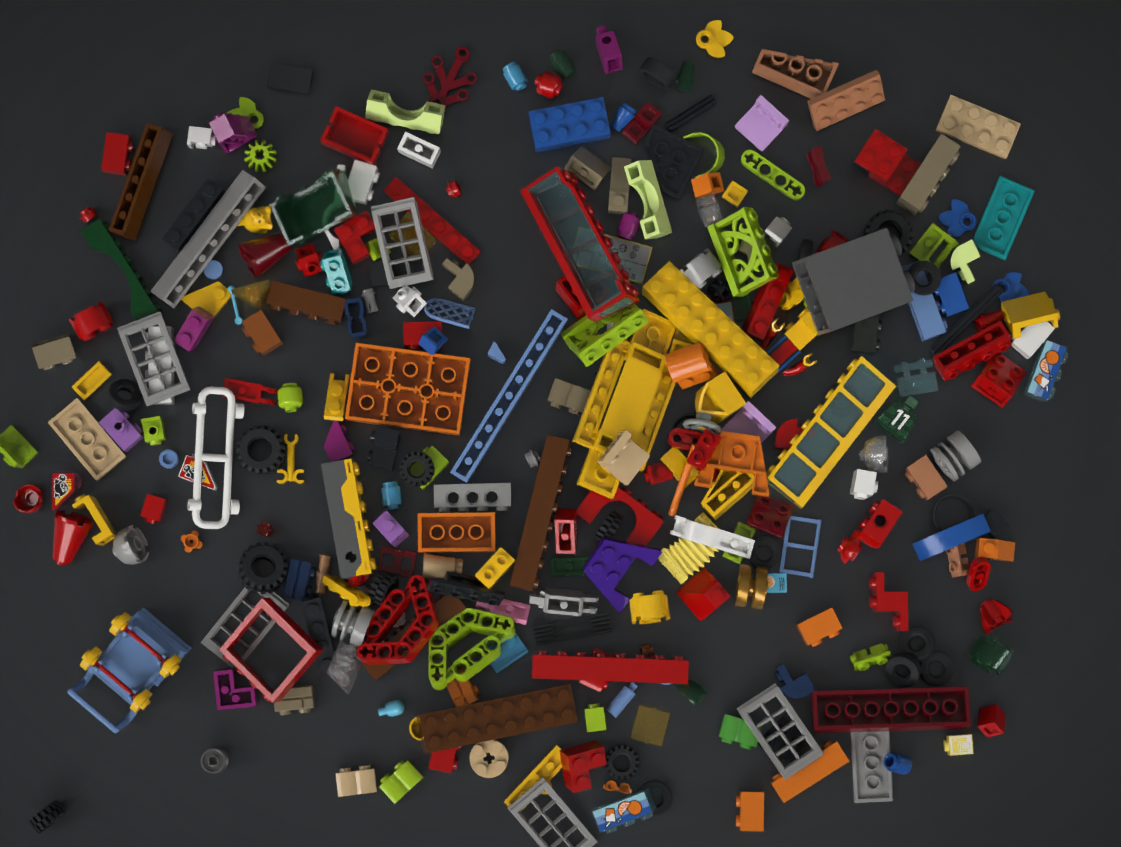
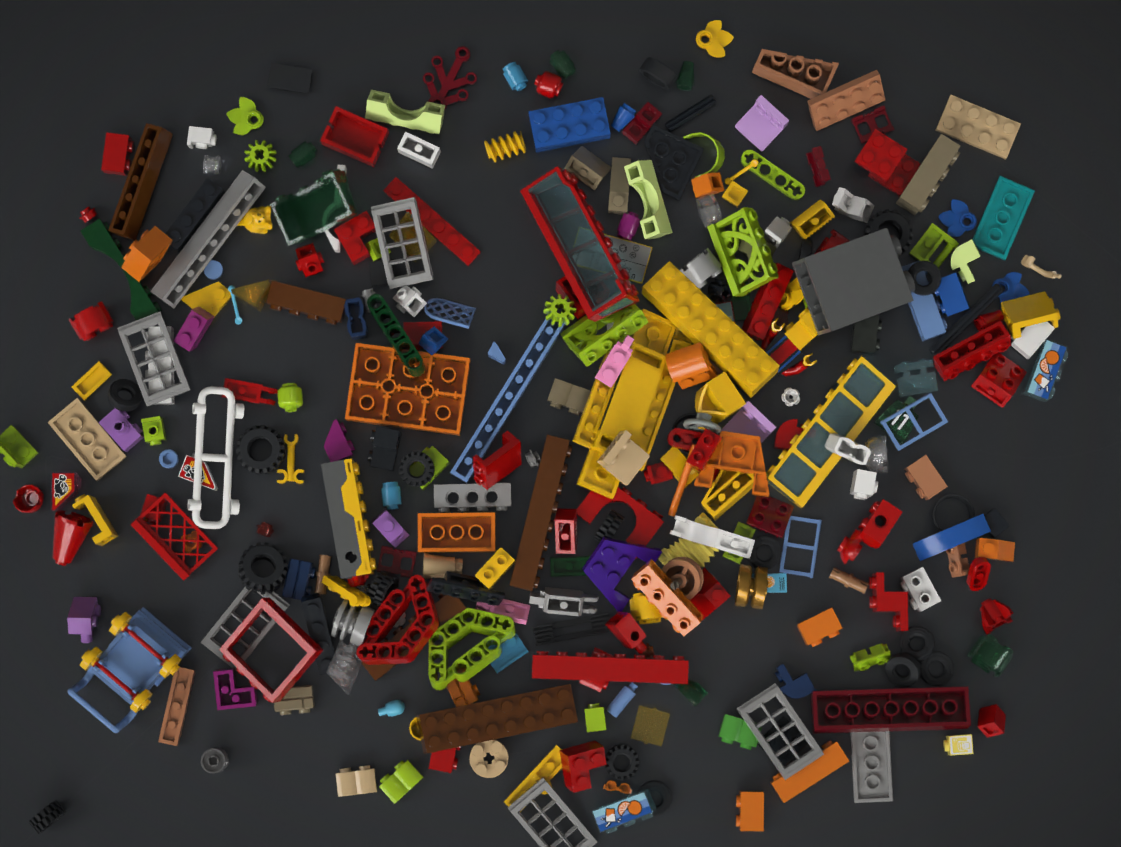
dark tan brick [32,333,76,370] -> none
light grey cylinder [112,525,149,565] -> none
magenta wedge [209,112,258,154] -> none
dark red cone [238,233,294,278] -> none
dark orange brick [242,310,283,356] -> none
teal brick [320,248,353,294] -> none
yellow hinge [324,372,350,421] -> none
white brick [343,160,380,205] -> none
dark tan brick [442,258,475,301] -> none
red plate [446,180,462,198] -> none
magenta torso [595,25,623,74] -> none
blue brick [883,752,912,775] -> none
light grey wheel [930,430,981,481] -> none
none -> medium lavender brick [67,597,101,643]
none -> orange brick [121,226,173,282]
none -> red fence [130,492,218,581]
none -> nougat gear [158,667,195,746]
none -> clear wheel [203,155,221,175]
none -> clear green brick [288,141,317,168]
none -> dark green beam [367,294,425,377]
none -> red panel [473,430,522,490]
none -> yellow piece [484,131,526,163]
none -> lime gear [543,294,576,327]
none -> bright pink hinge [594,335,634,388]
none -> red torso [605,611,648,654]
none -> orange brick [631,559,704,637]
none -> nougat wheel [661,557,704,600]
none -> yellow hinge [724,159,759,185]
none -> white plate [781,388,800,407]
none -> yellow brick [790,200,835,239]
none -> white brick [825,433,871,465]
none -> medium nougat pin [829,567,869,594]
none -> white brick [832,187,874,223]
none -> dark red piece [851,105,895,144]
none -> medium blue window [880,392,948,451]
none -> white brick [900,567,941,612]
none -> tan piece [1021,255,1062,279]

